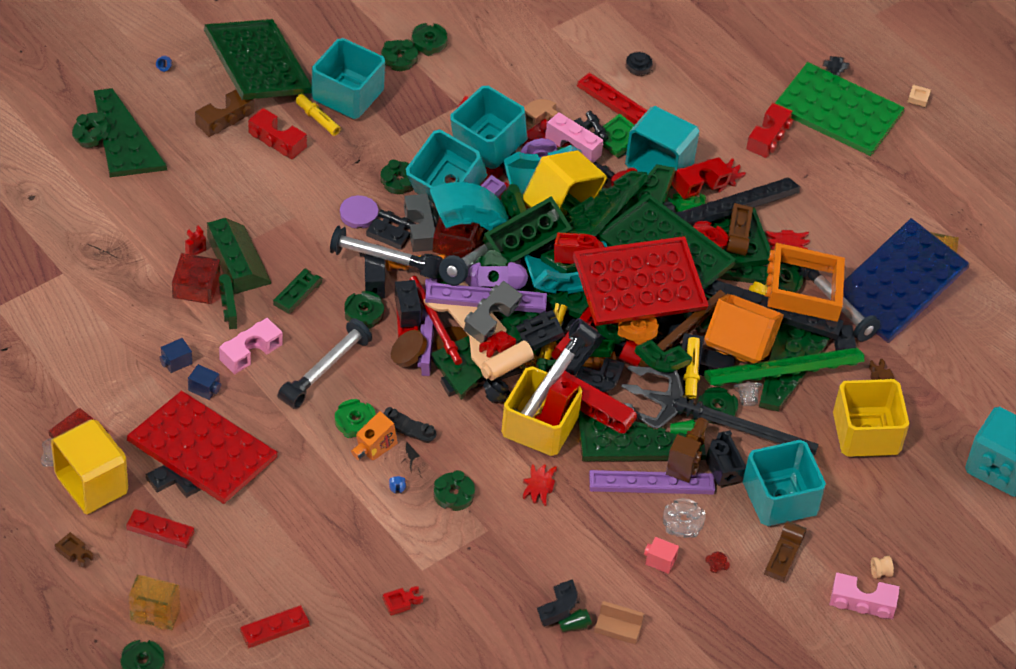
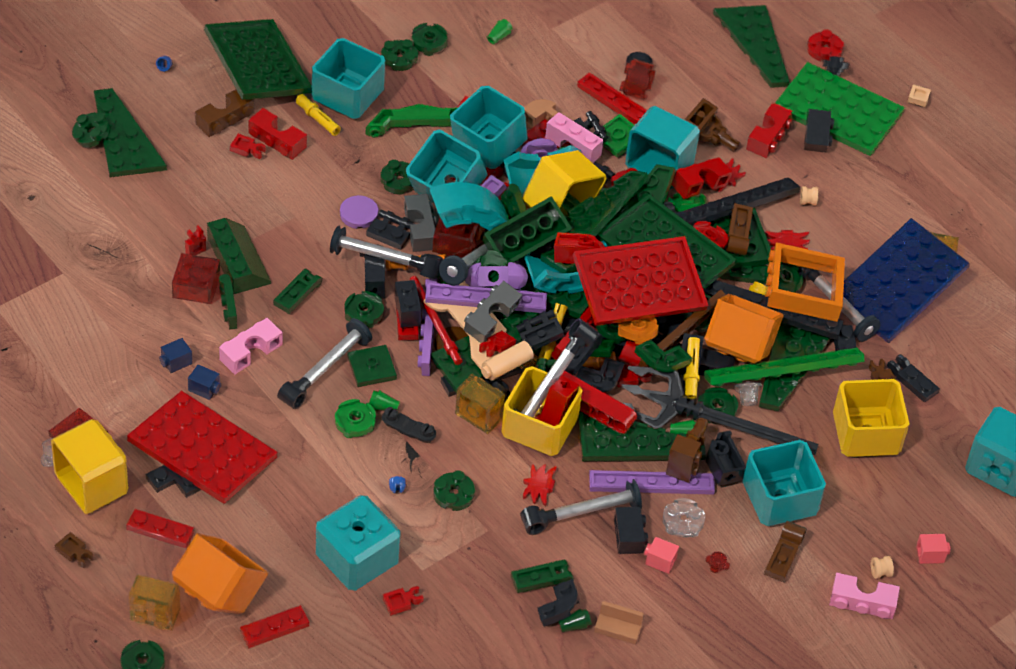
orange torso [351,411,398,460] -> none
reddish brown tile [391,330,427,367] -> none
none -> orange plate [172,533,269,614]
none -> red plate [230,133,266,159]
none -> teal plate [316,495,401,591]
none -> dark green plate [347,345,397,387]
none -> green helmet [365,104,457,137]
none -> green cone [369,390,400,411]
none -> clear yellow brick [455,374,505,434]
none -> green cone [487,19,513,45]
none -> dark green plate [511,560,574,594]
none -> piece [520,479,642,535]
none -> black brick [614,507,648,554]
none -> red plate [618,365,652,387]
none -> clear red brick [619,59,656,101]
none -> reddish brown brick [684,98,740,152]
none -> dark green wing [713,5,790,88]
none -> light nougat wheel [800,186,818,206]
none -> black brick [804,109,834,153]
none -> red plate [807,29,844,61]
none -> black hinge [887,354,940,402]
none -> coral brick [916,534,950,564]

